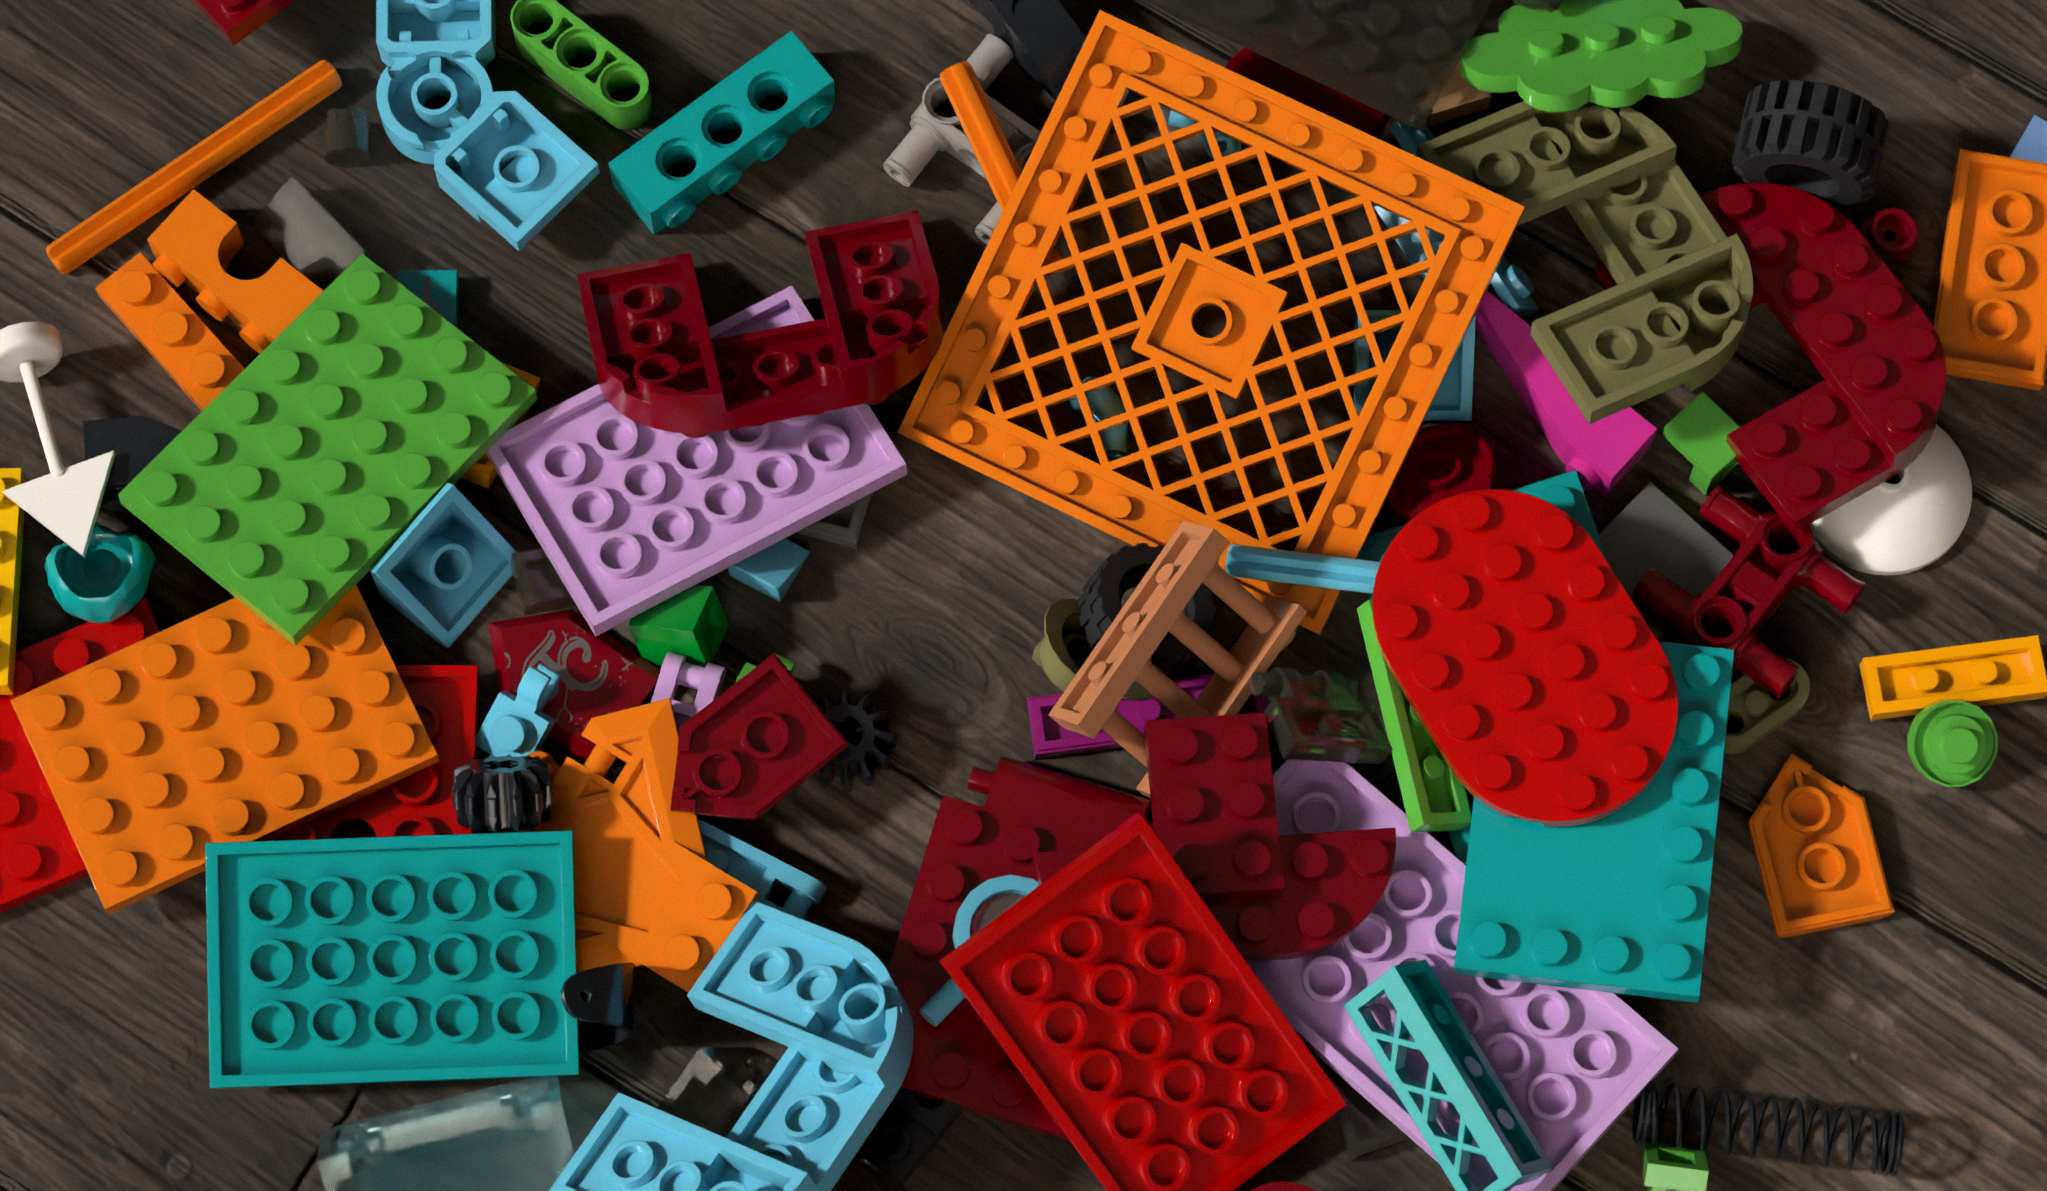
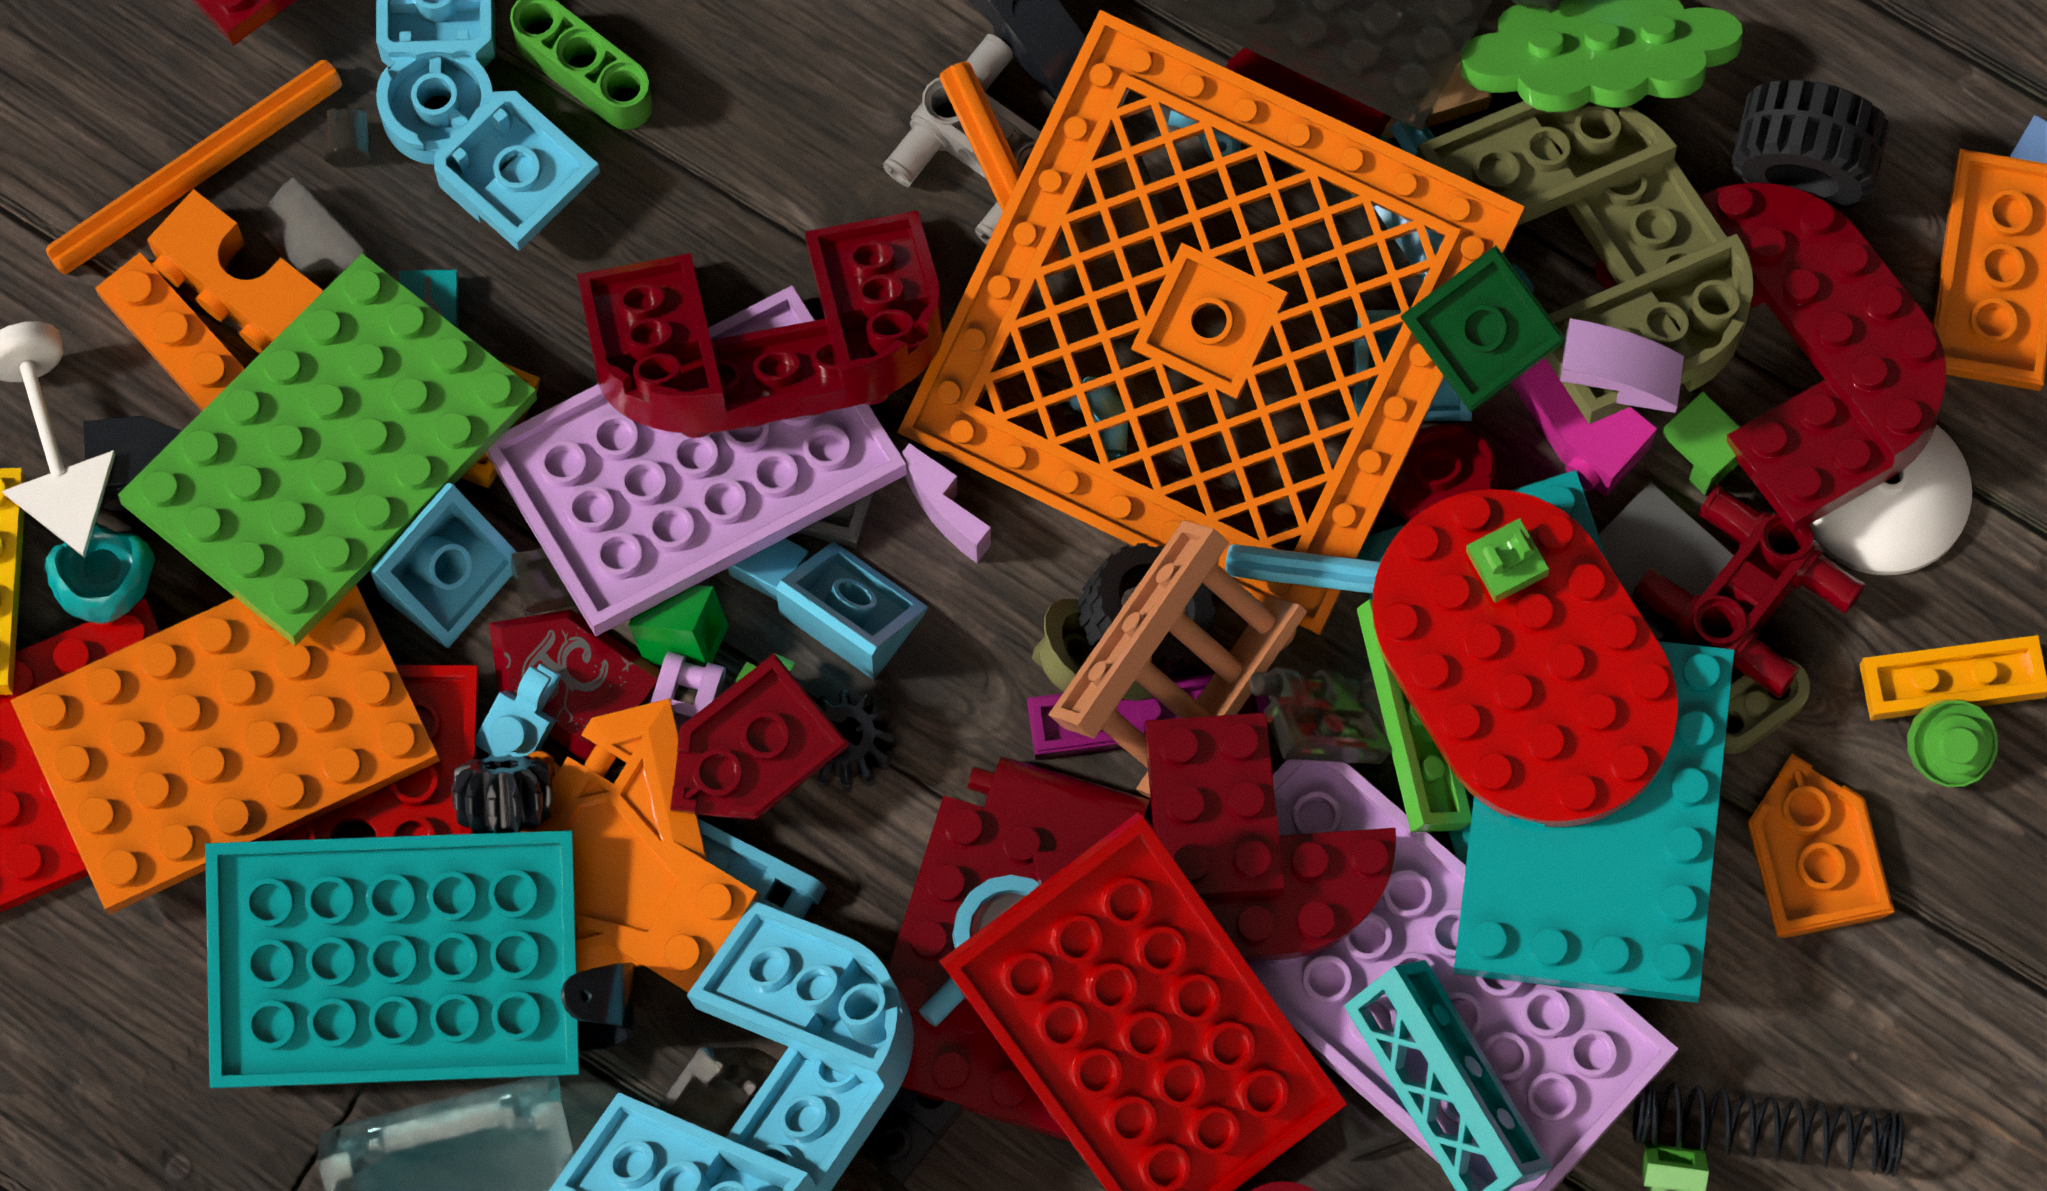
teal brick [608,30,836,235] -> none
dark red plate [1861,208,1918,263] -> none
none -> medium azure slope [776,541,928,680]
none -> lavender slope [902,443,991,563]
none -> dark green plate [1400,245,1566,413]
none -> bright green tile [1466,518,1549,603]
none -> lavender slope [1560,318,1684,413]

